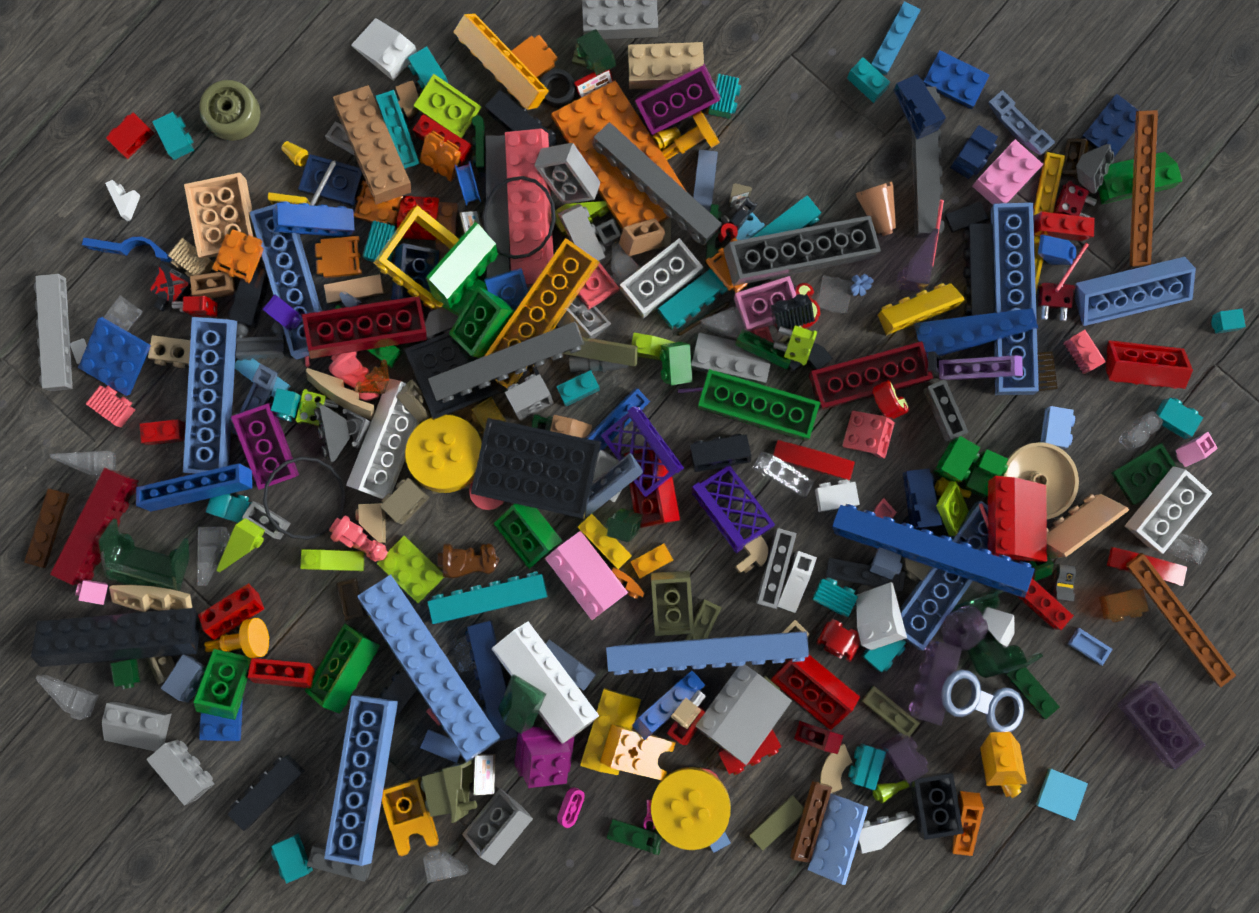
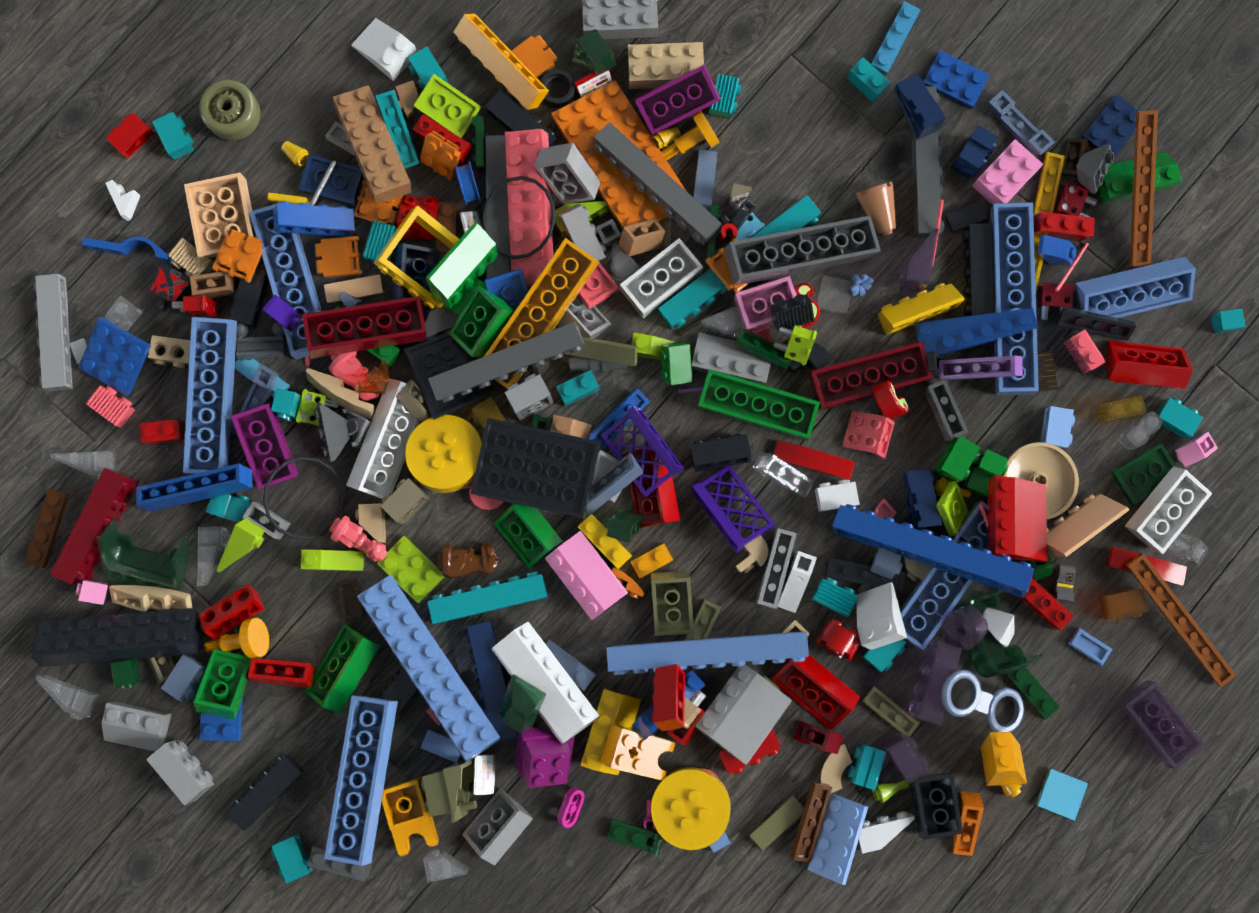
none -> red brick [652,664,685,731]
none -> black plate [1056,306,1136,341]
none -> clear yellow brick [1098,395,1146,424]

